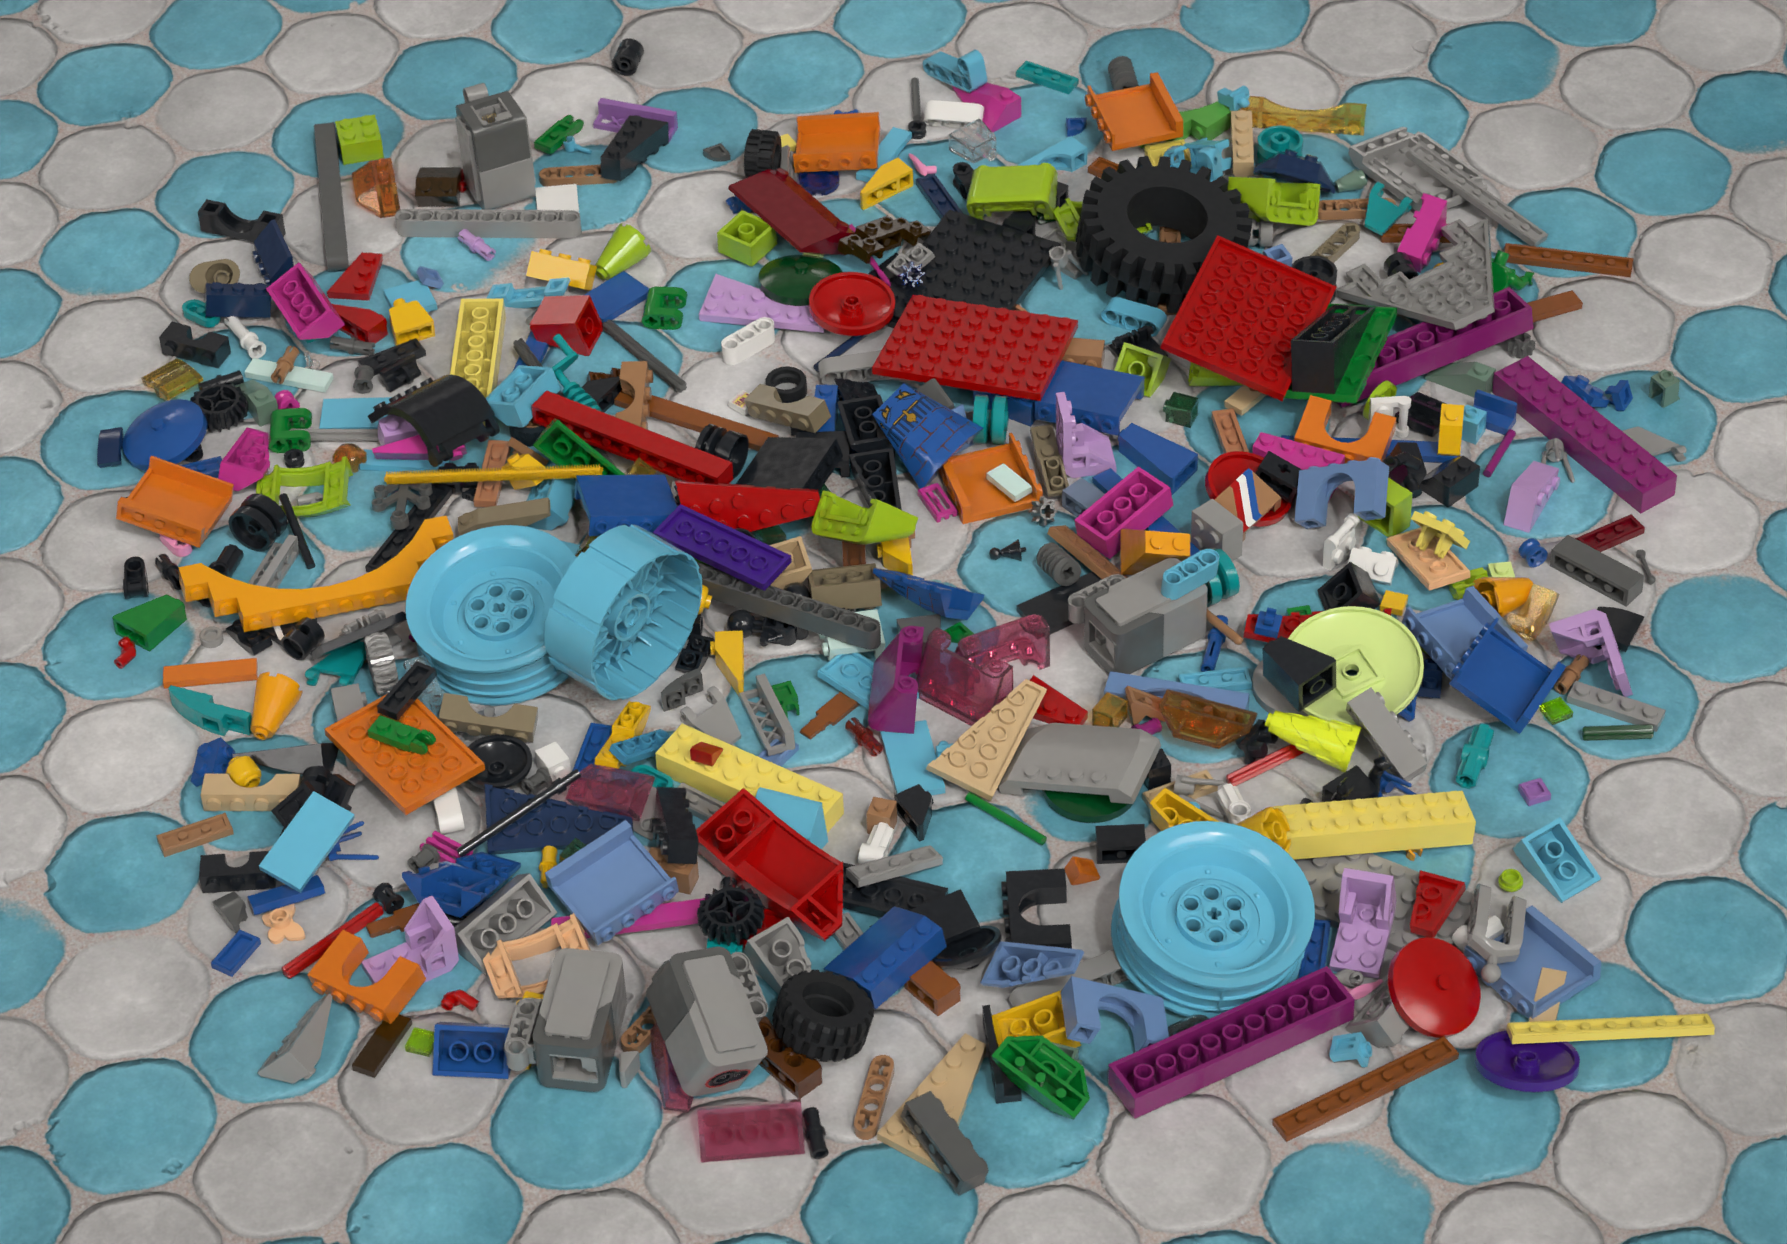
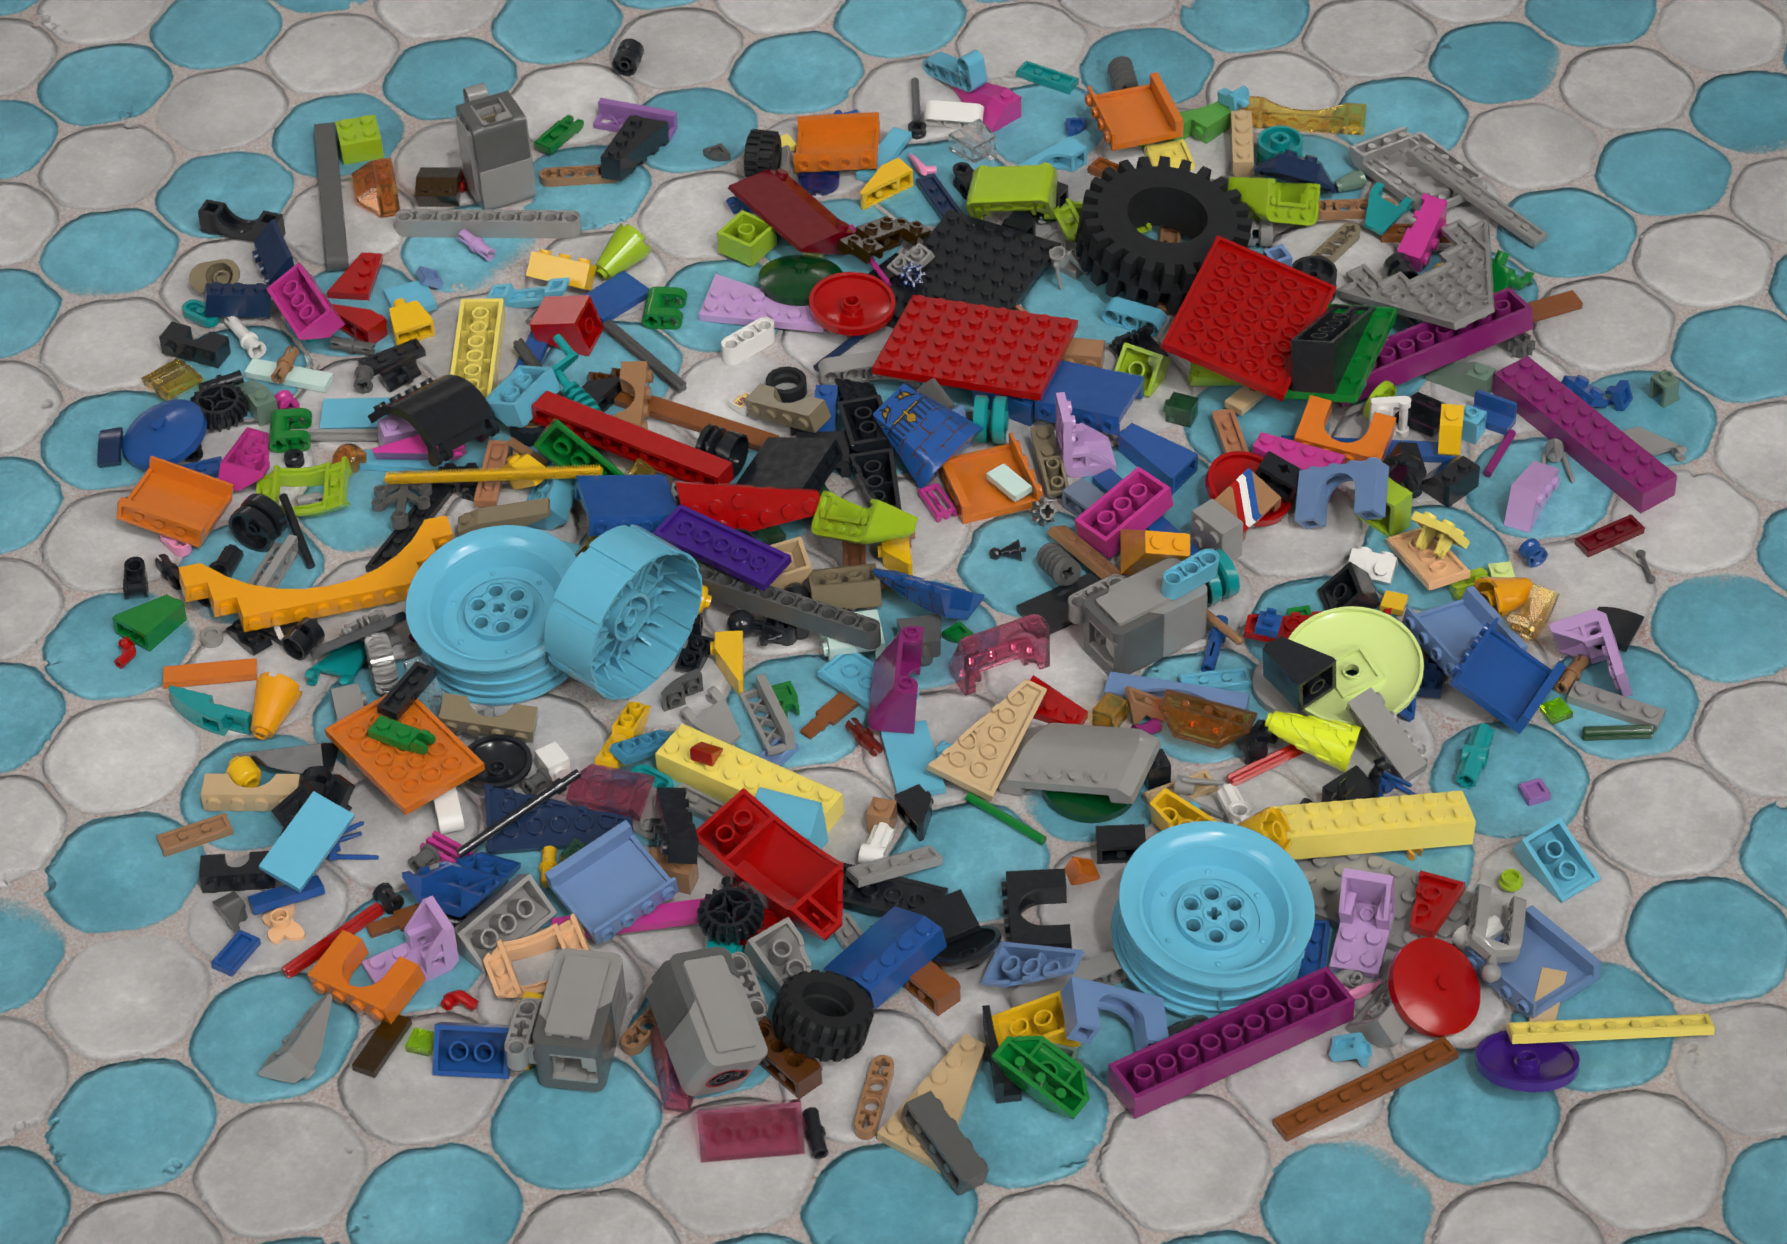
blue bracket [191,737,235,787] -> none
white tile [535,184,579,213] -> none
medium azure hand [563,136,592,154] -> none
blue tile [572,723,612,782] -> none
light grey slope [619,1051,641,1088] -> none
clear pink windscreen [916,627,1013,726] -> none
medium azure piece [1164,138,1232,182] -> none
white plate [1323,513,1360,571] -> none
dark orange tile [1504,243,1634,277] -> none
dark grey brick [1550,535,1644,607] -> none

